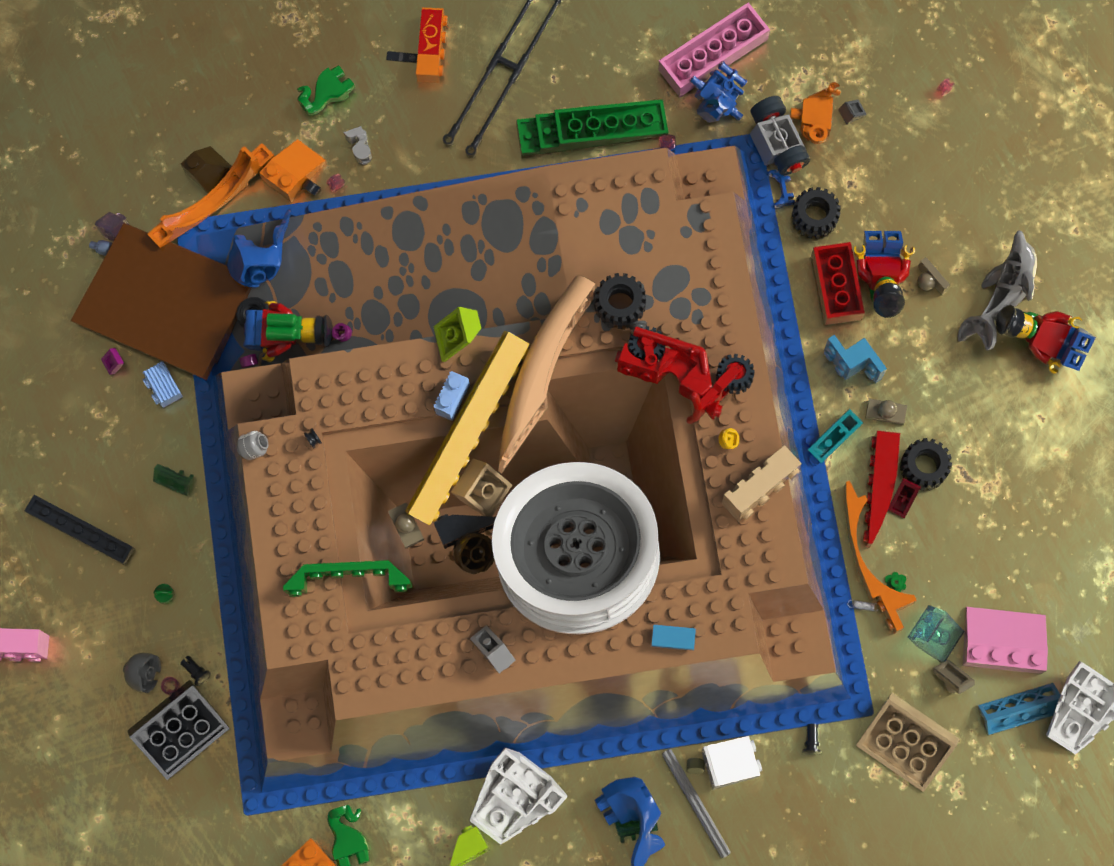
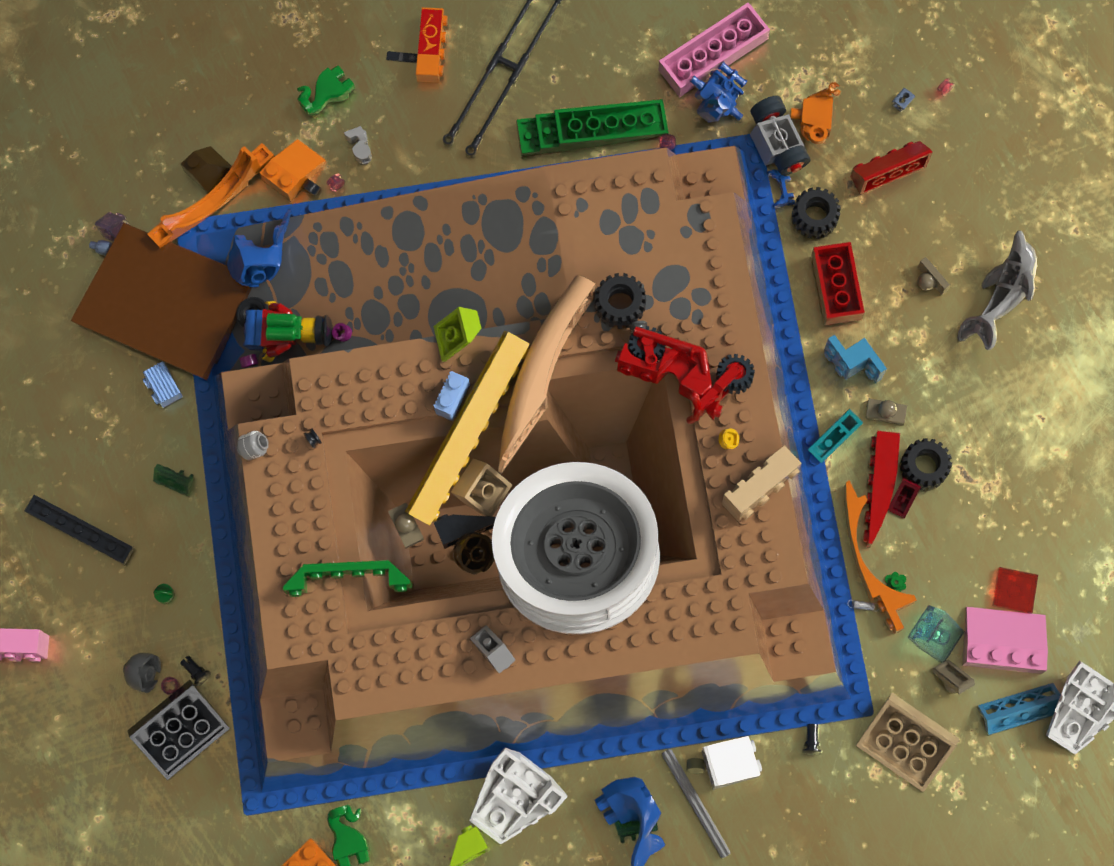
magenta plate [101,348,124,375] -> none
dark azure tile [651,625,696,651] -> none
dark grey slope [839,100,867,124] -> none
piece [854,231,915,318] -> none
piece [996,305,1096,374] -> none
none -> red slope [850,141,933,195]
none -> sand blue piece [892,88,915,112]
none -> clear red tile [992,567,1038,614]

